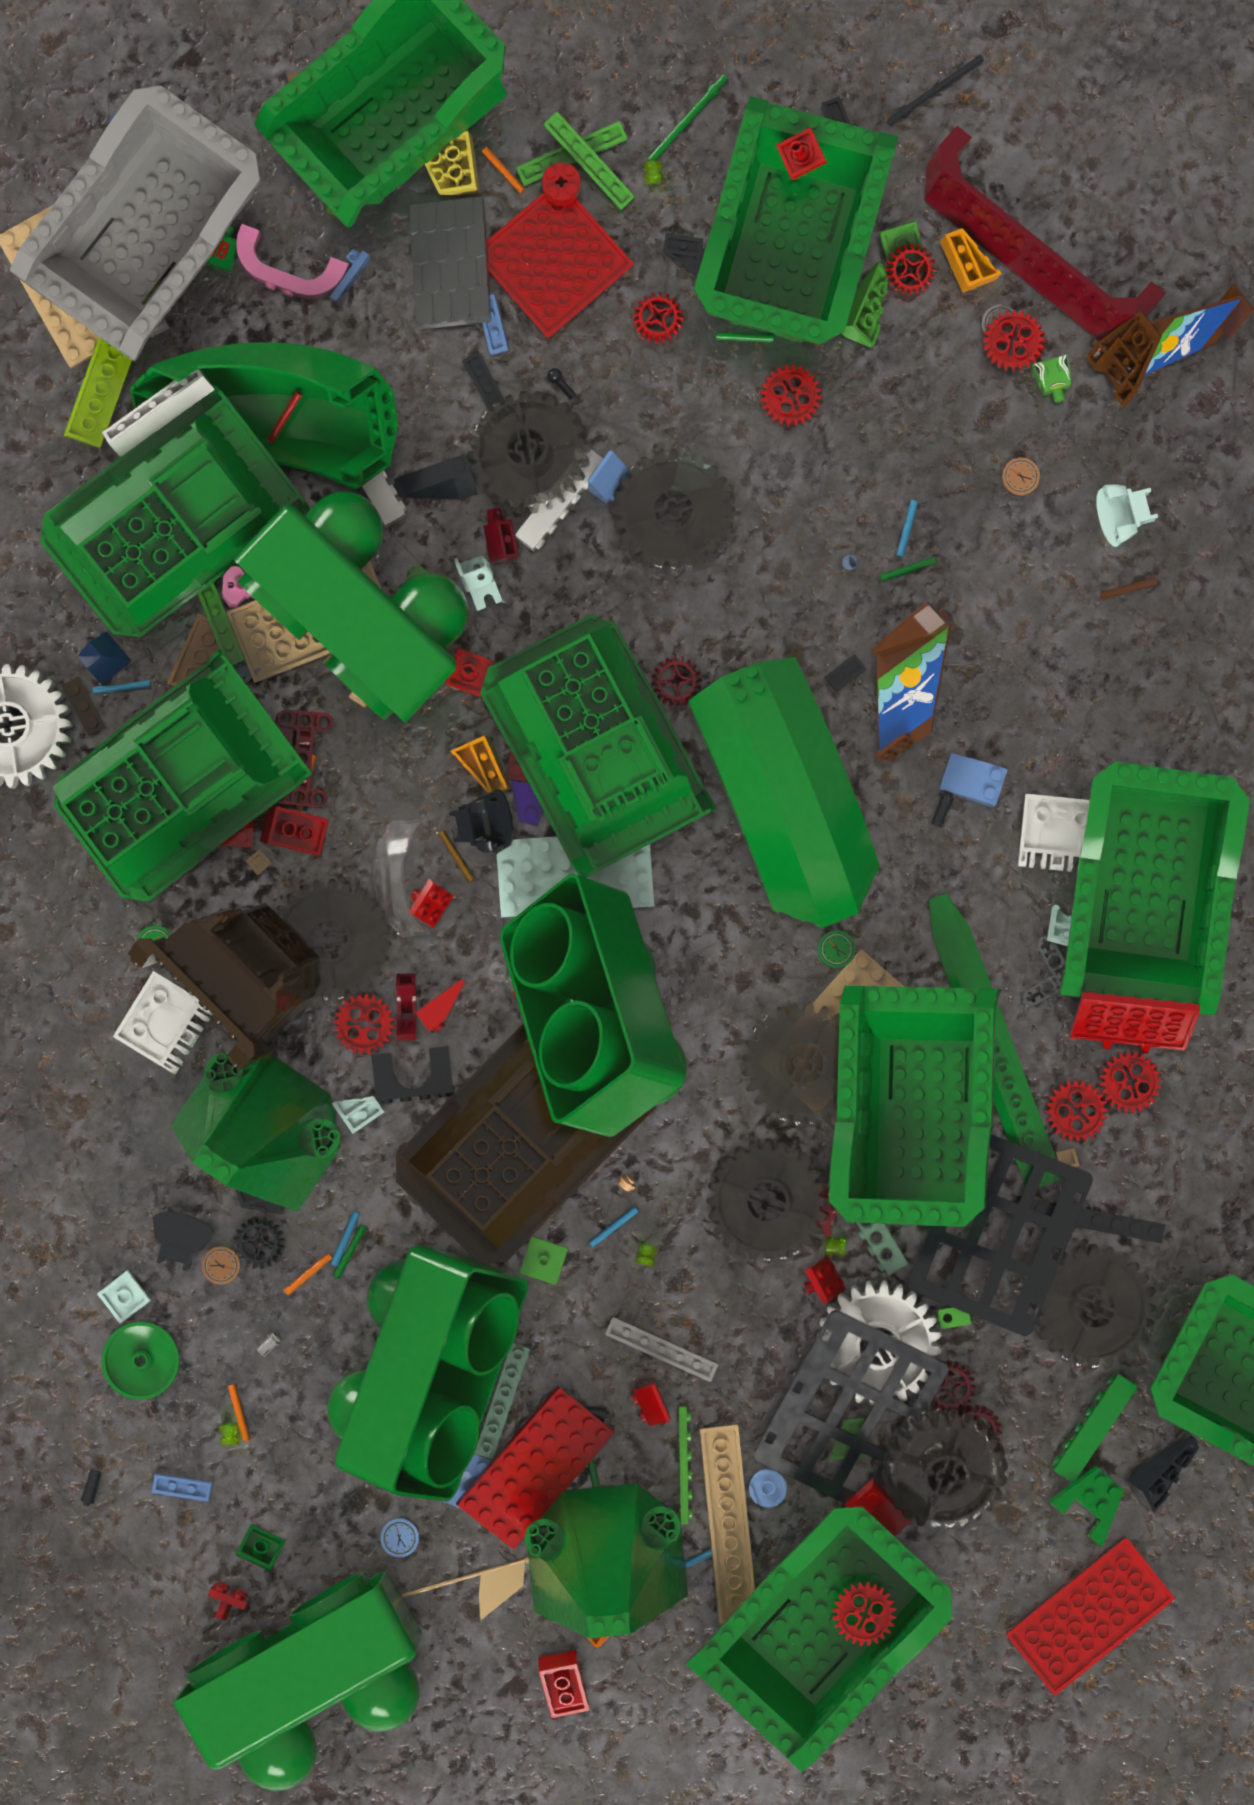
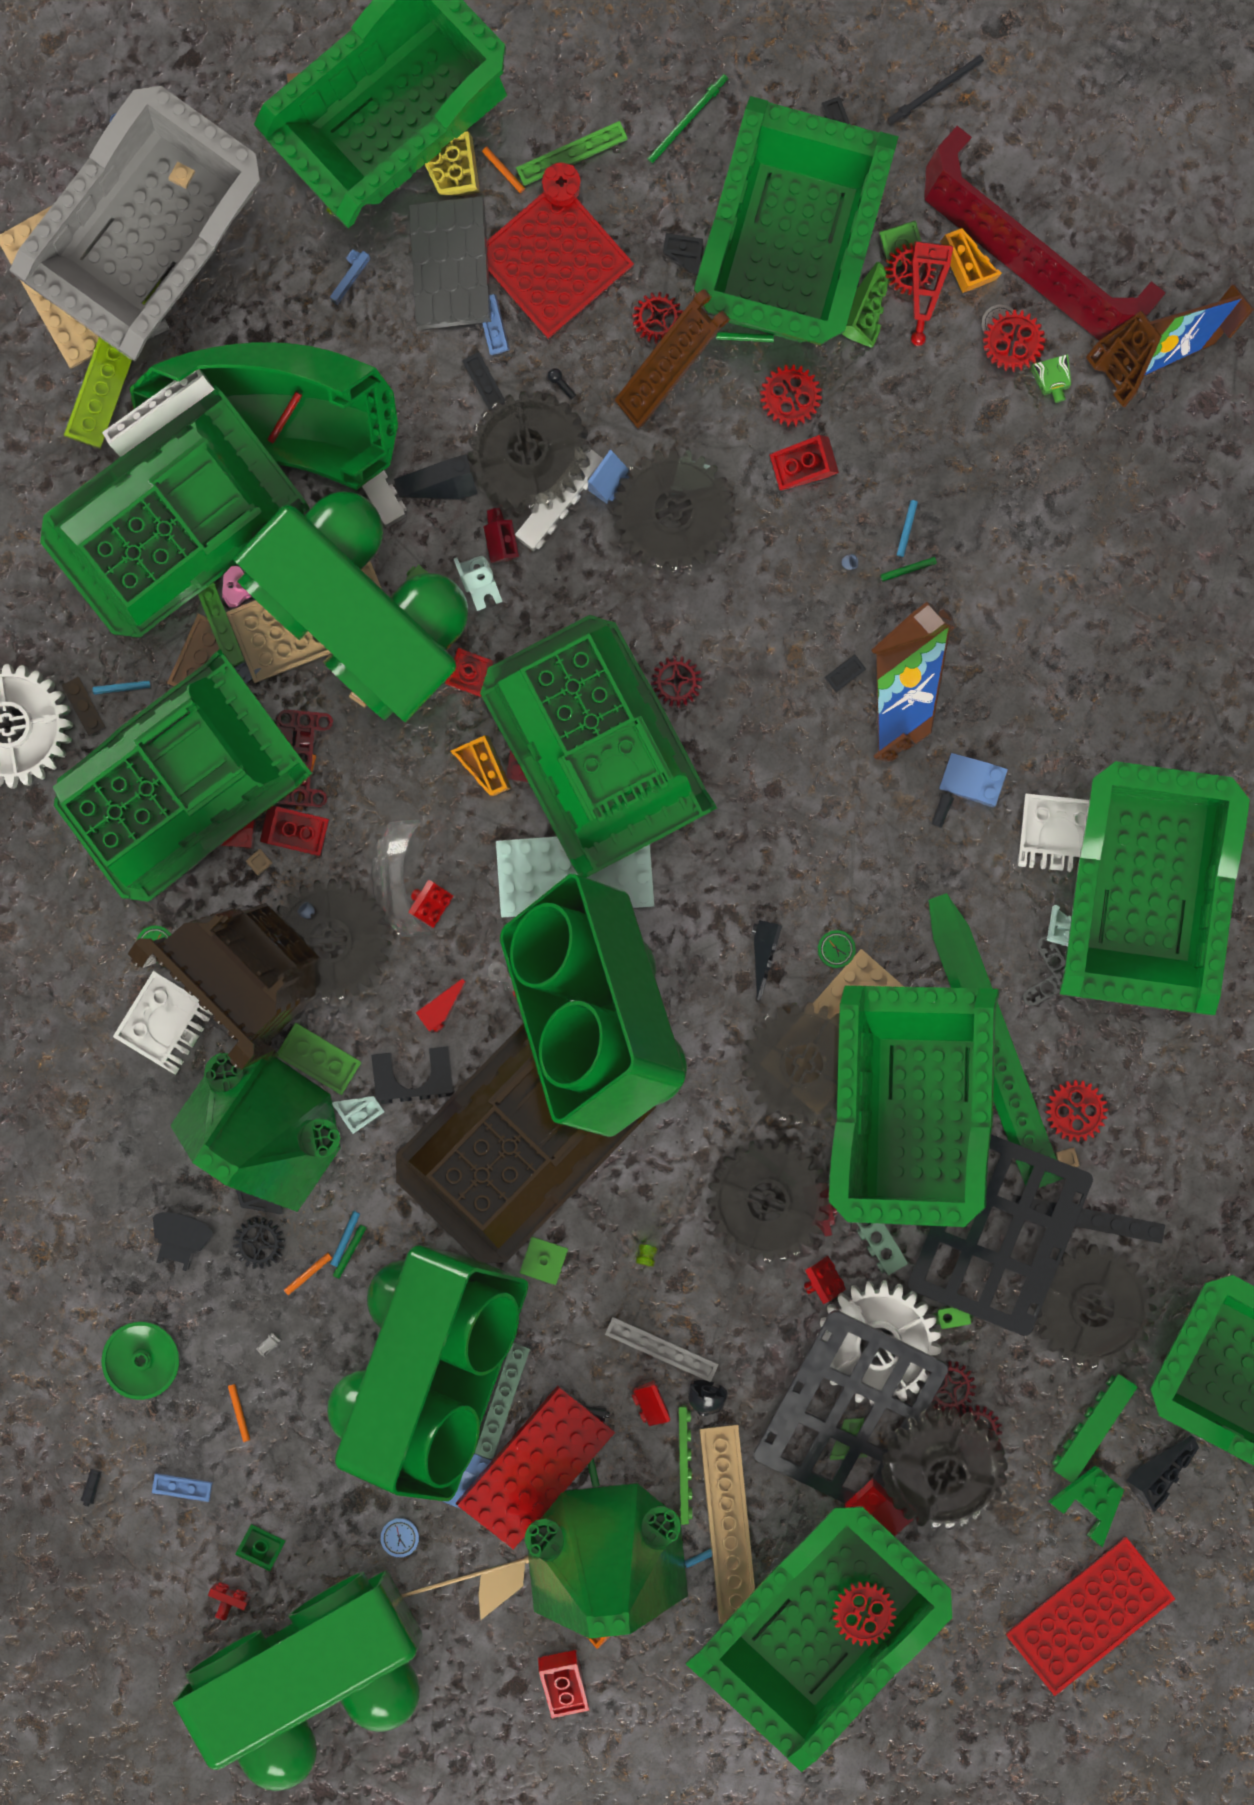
dark blue slope [78,632,131,685] -> none
light aqua plate [97,1270,152,1324] -> none
medium nougat tile [202,1246,241,1285] -> none
green torso [205,226,237,274] -> none
clear neon green wheel [219,1424,239,1446] -> none
bright pink arch [236,224,350,299] -> none
red gear [333,993,396,1055] -> none
dark red arch [396,973,417,1041] -> none
pearl gold bar [438,830,475,883] -> none
black piece [449,789,514,854] -> none
dark purple wing [511,780,542,826] -> none
bright green plate [543,112,635,210] -> none
dark azure bar [588,1206,638,1247] -> none
light nougat plate [618,1174,636,1192] -> none
clear neon green wheel [644,161,663,185] -> none
green windscreen [688,657,880,928] -> none
light blue tile [749,1468,787,1508] -> none
red plate [776,127,827,181] -> none
clear neon green wheel [825,1237,846,1257] -> none
medium nougat tile [1002,457,1040,496] -> none
red hinge [1070,992,1200,1054] -> none
light aqua piece [1096,484,1158,547] -> none
red gear [1099,1051,1162,1113] -> none
reddish brown bar [1100,577,1157,600] -> none
none -> tan plate [168,161,195,189]
none -> bright green plate [277,1023,362,1095]
none -> sand blue hinge [298,902,315,919]
none -> reddish brown hinge [615,289,730,428]
none -> black cylinder [688,1380,728,1416]
none -> black wedge [751,920,782,1001]
none -> red slope [770,435,839,491]
none -> red plate [911,241,953,346]

